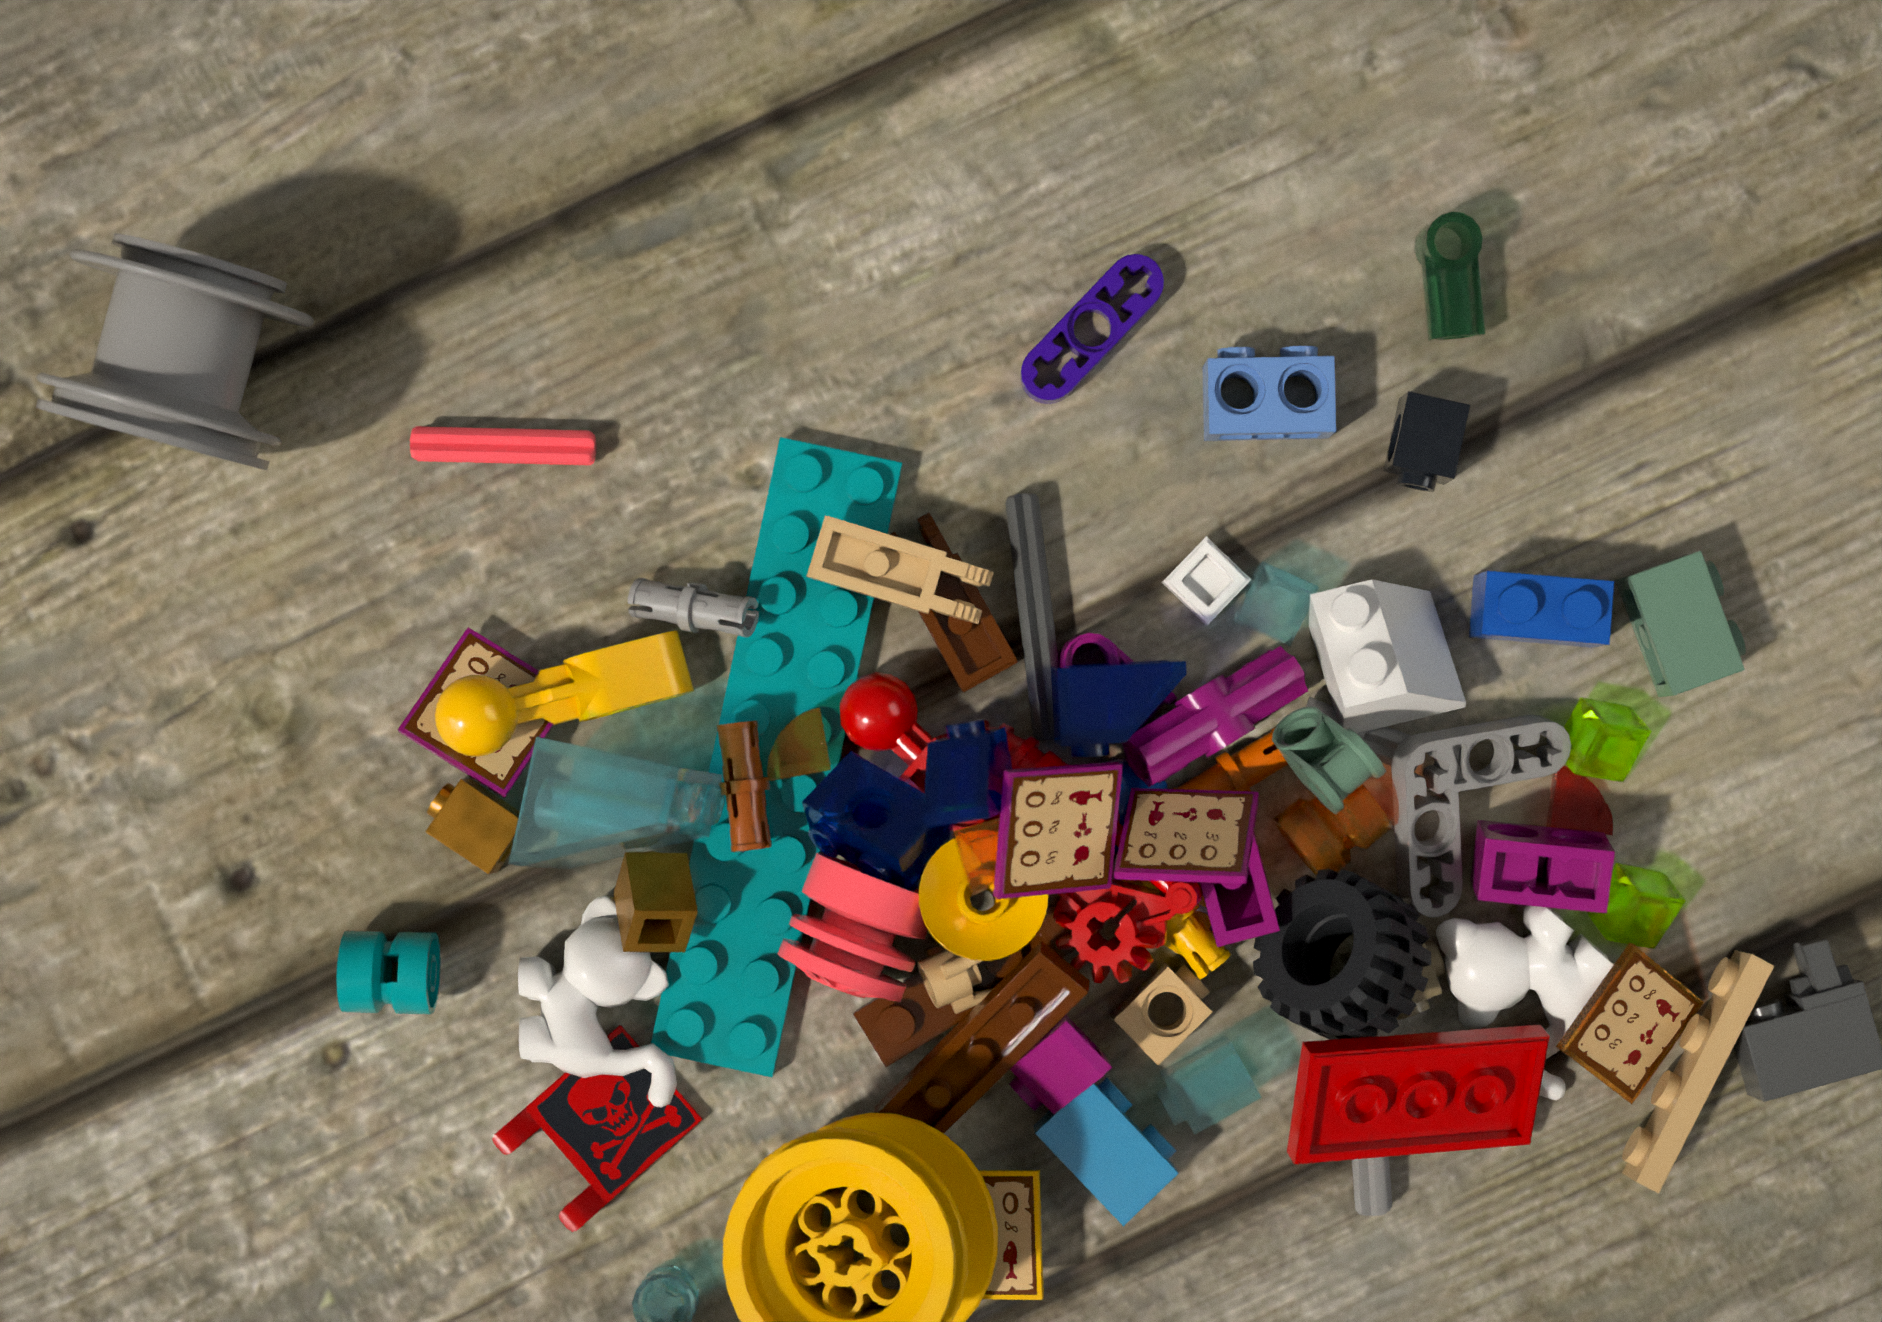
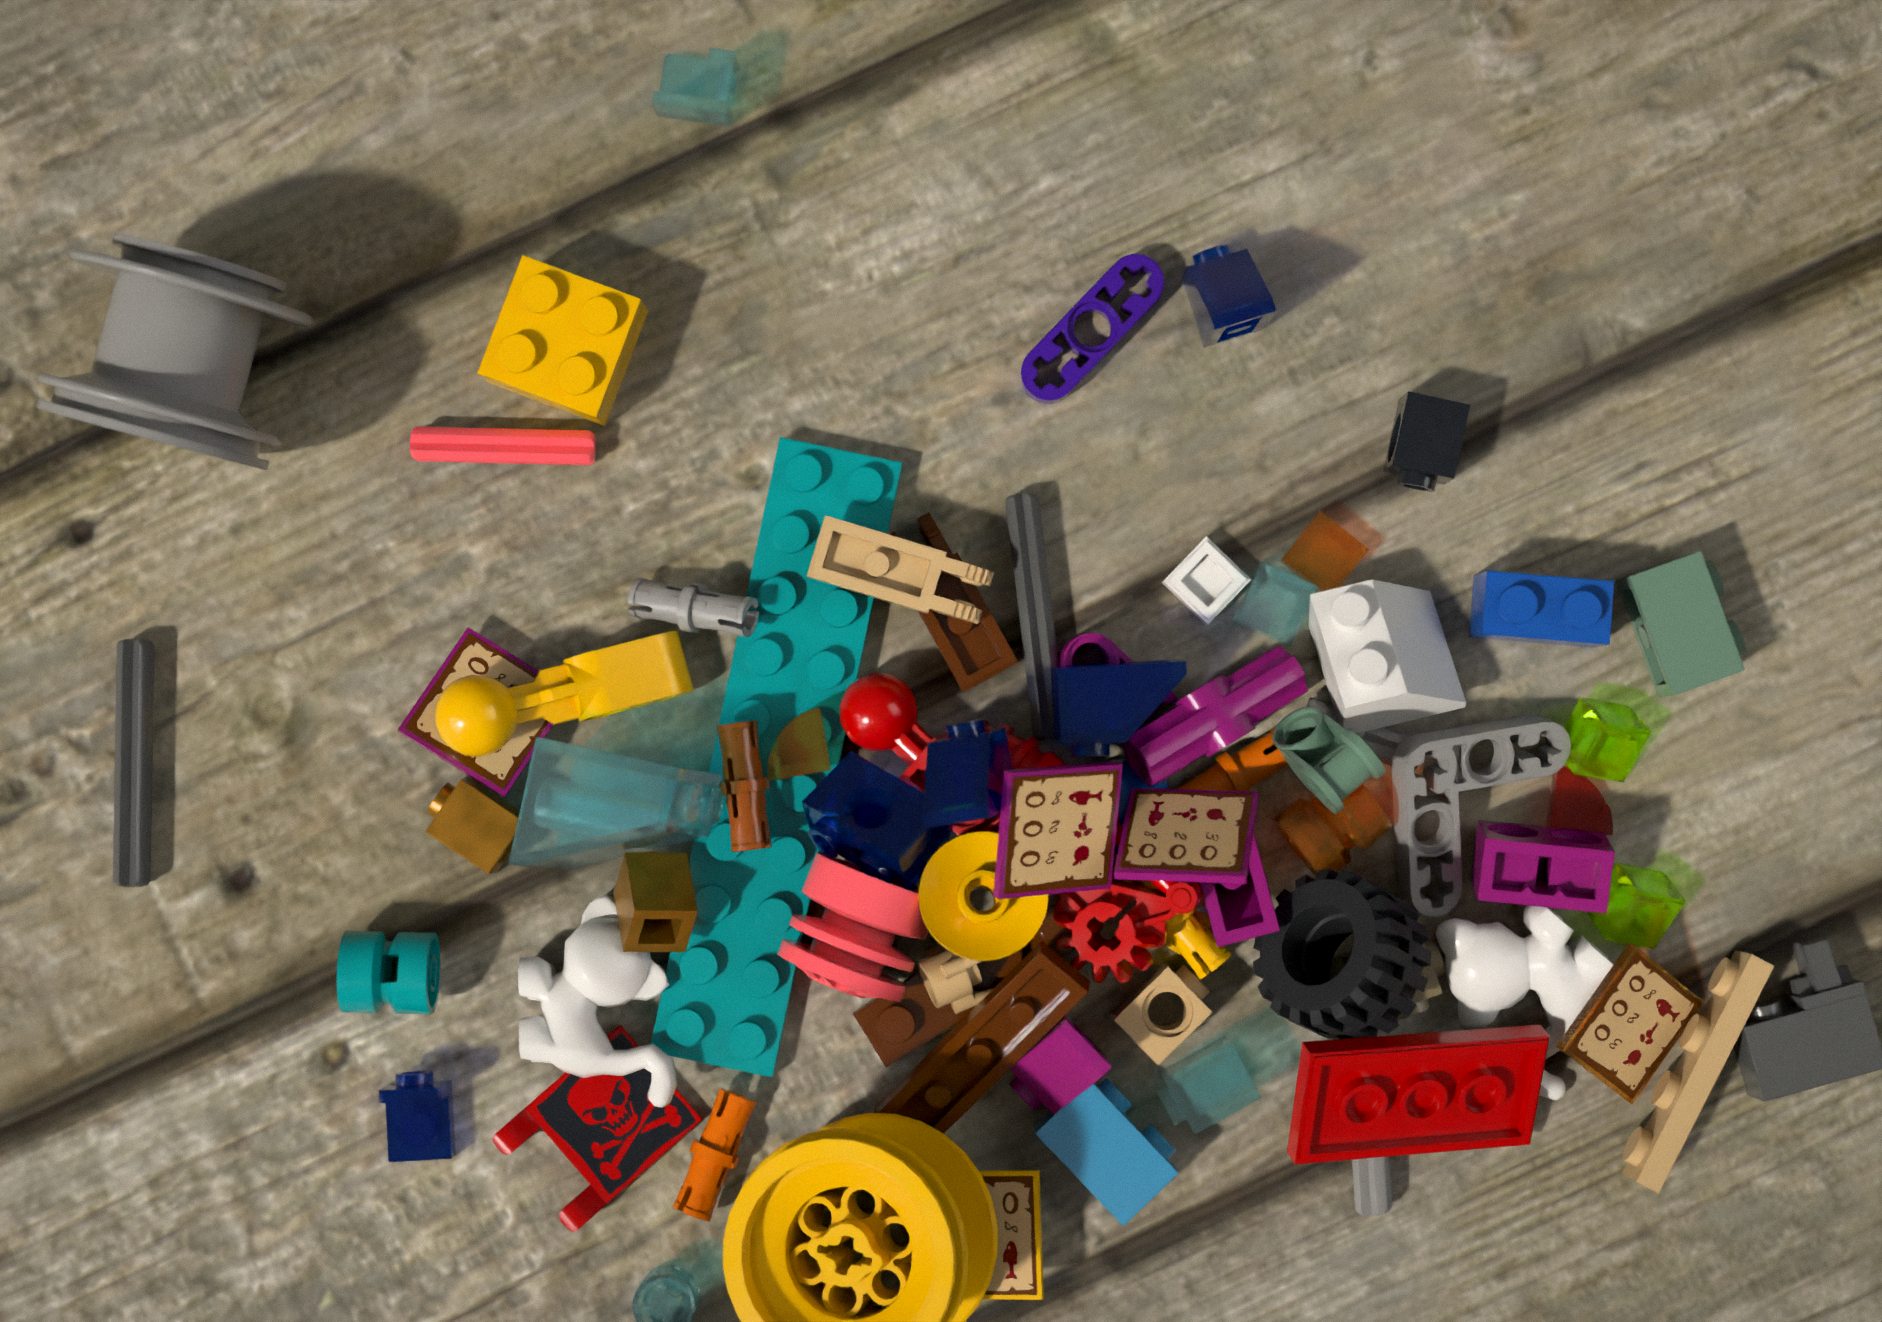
clear orange tile [953,818,1000,896] -> none
medium blue brick [1202,346,1336,441] -> none
clear green piece [1414,212,1485,341] -> none
none -> dark grey axle [113,639,155,887]
none -> clear blue bracket [378,1070,456,1162]
none -> yellow brick [477,255,649,426]
none -> clear light blue panel [652,48,740,127]
none -> orange pin [672,1088,757,1222]
none -> clear blue slope [1182,245,1277,348]
none -> clear orange tile [1279,511,1369,592]

